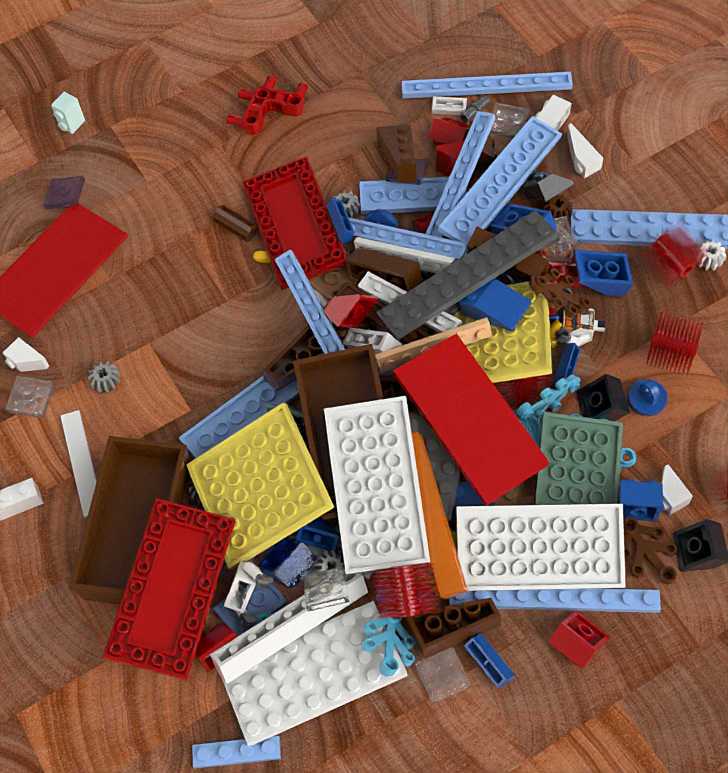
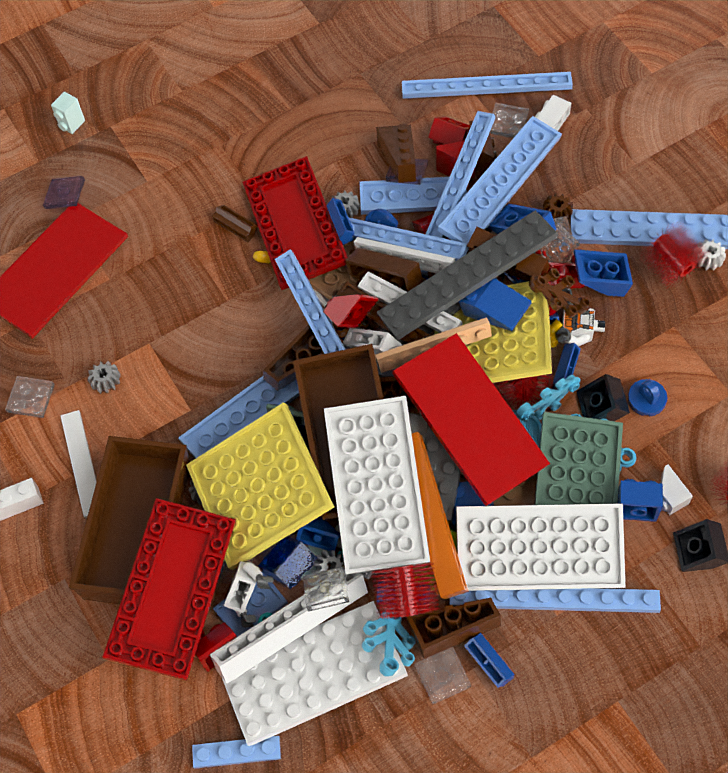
white slope [3,337,49,372] -> none
red pin [226,76,308,135] -> none
white tile [432,96,467,115] -> none
dark grey pin [460,95,490,123] -> none
slope [522,171,574,202] -> none
red slope [548,610,610,669] -> none
white slope [567,123,603,178] -> none
reddish brown plant [623,517,677,585] -> none
red piece [646,310,703,377] -> none

